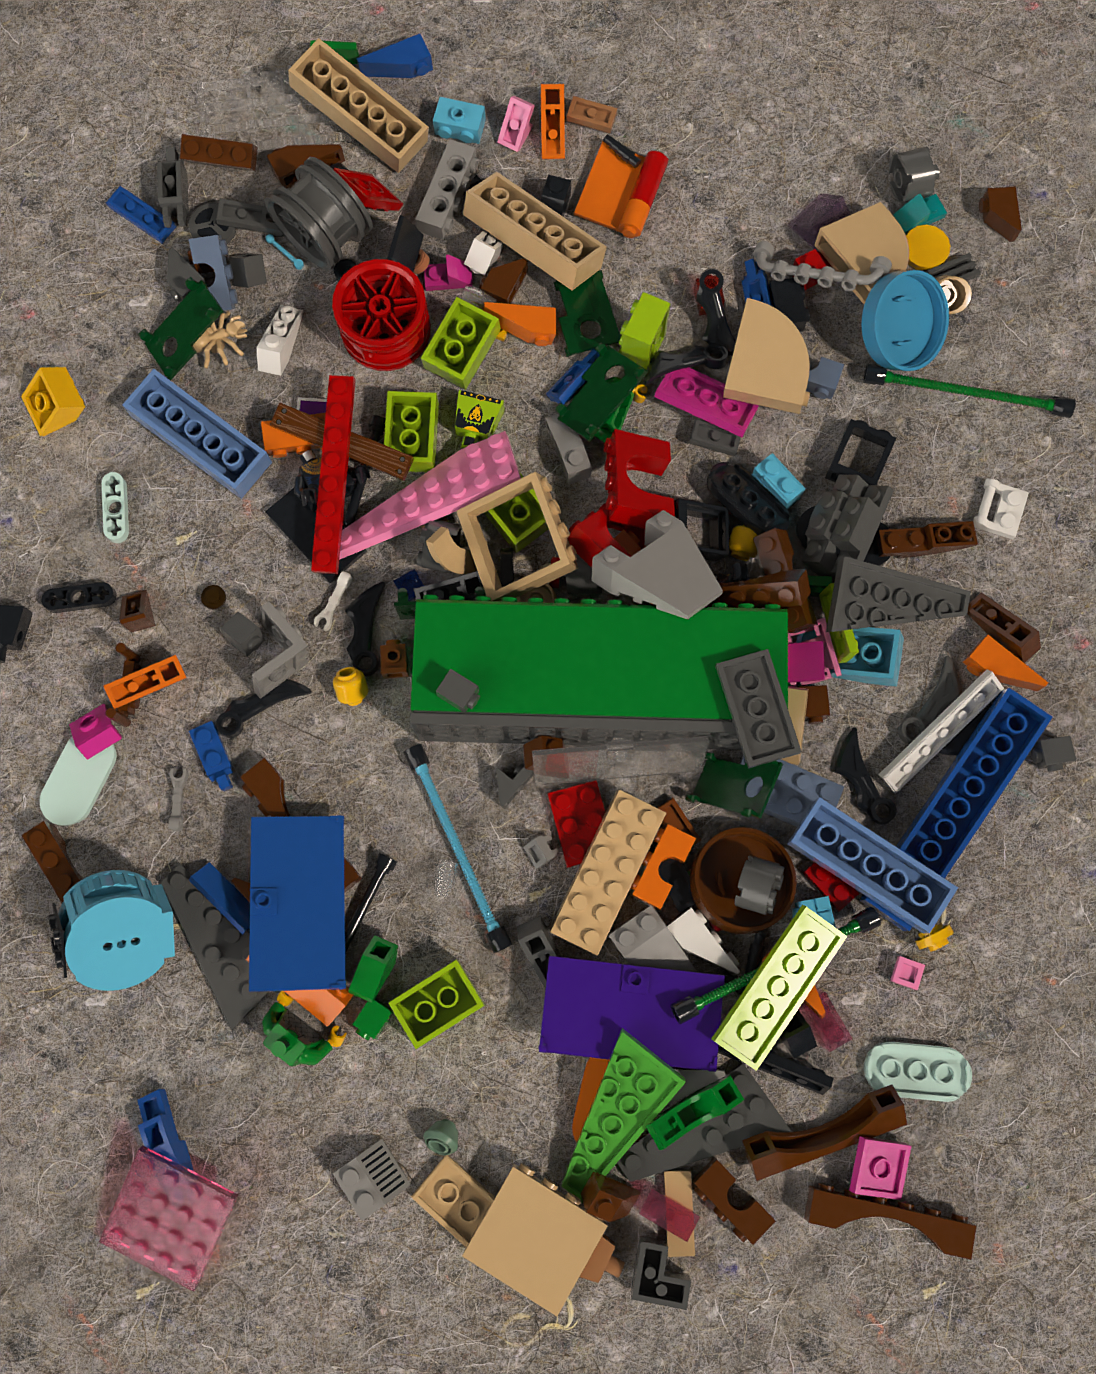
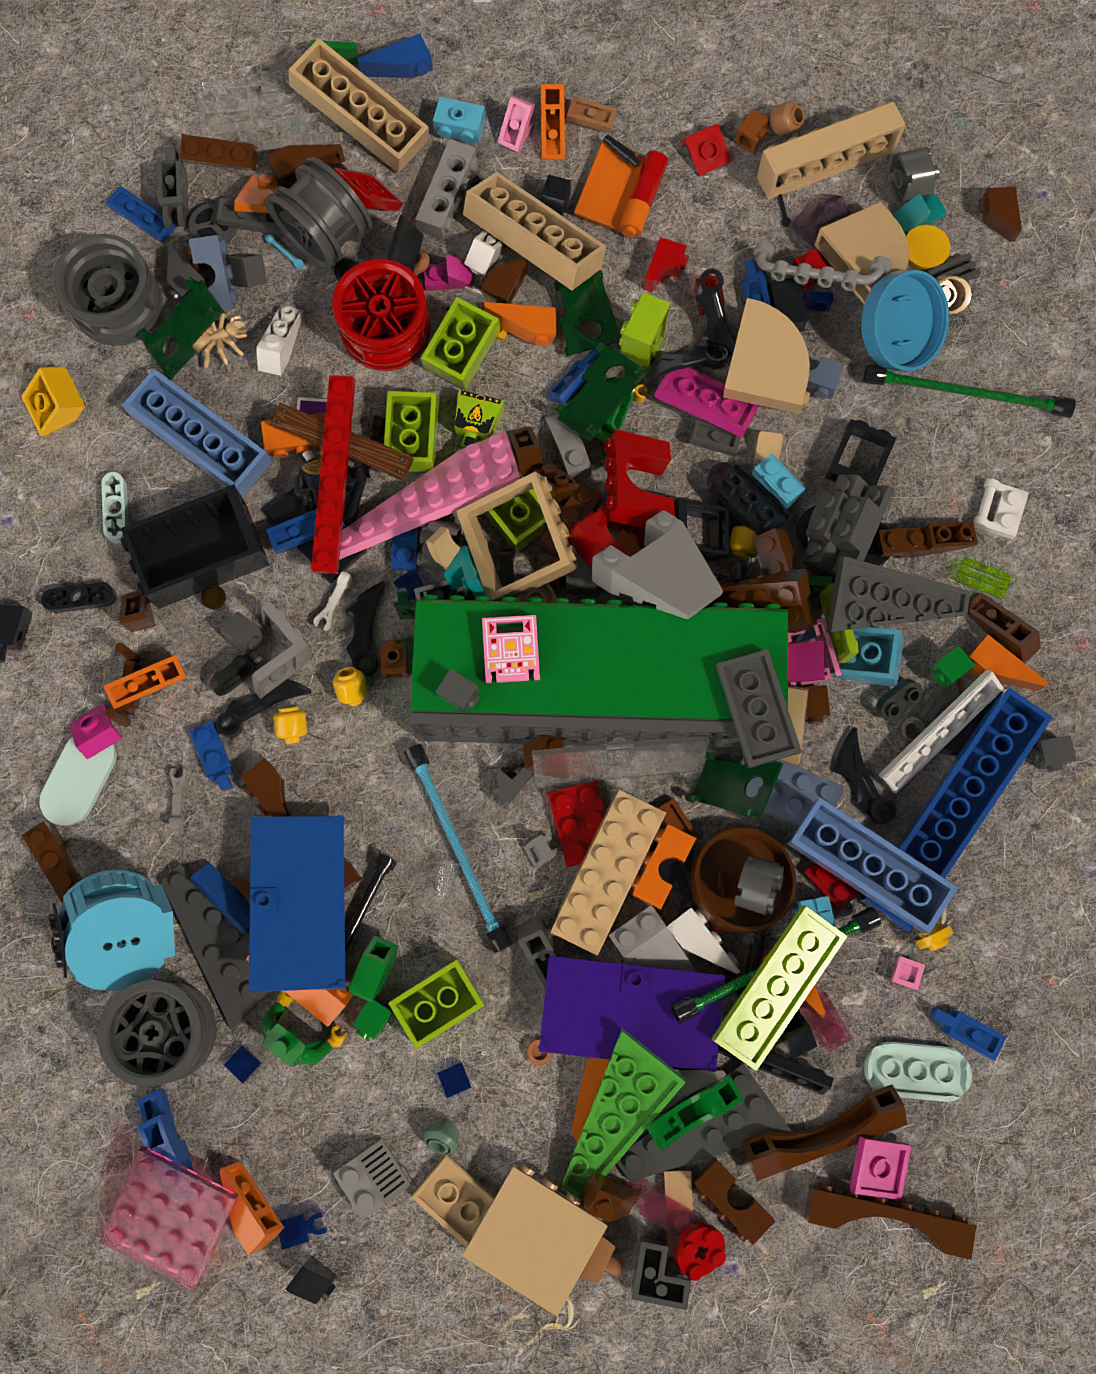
none -> dark grey wheel [54,234,163,346]
none -> dark grey wheel [98,980,217,1087]
none -> black container [120,484,270,609]
none -> pearl dark grey plate [210,655,257,696]
none -> orange slope [219,1161,284,1255]
none -> clear blue tile [224,1045,262,1084]
none -> orange wing [234,174,278,213]
none -> blue plate [266,509,345,554]
none -> yellow head [273,706,308,744]
none -> clear blue plate [278,1210,328,1250]
none -> black slope [285,1255,337,1304]
none -> blue hinge [392,527,418,571]
none -> clear blue tile [437,1062,472,1098]
none -> teal slope [444,545,486,597]
none -> bright pink container [482,615,540,683]
none -> reddish brown slope [508,427,544,477]
none -> nougat tile [526,1038,553,1066]
none -> reddish brown slope [533,464,579,503]
none -> reddish brown arch [540,481,603,557]
none -> red arch [644,237,689,293]
none -> red plate [672,1222,726,1281]
none -> red piece [680,123,732,176]
none -> dark orange brick [735,109,770,155]
none -> tan slope [754,431,783,461]
none -> tan brick [757,101,906,200]
none -> medium nougat head [769,101,805,136]
none -> black hinge [776,182,791,227]
none -> clear blue tile [805,291,833,312]
none -> pearl dark grey plate [876,679,923,721]
none -> green brick [929,646,975,688]
none -> blue hinge [929,1008,1007,1061]
none -> clear neon green tile [955,557,1012,600]

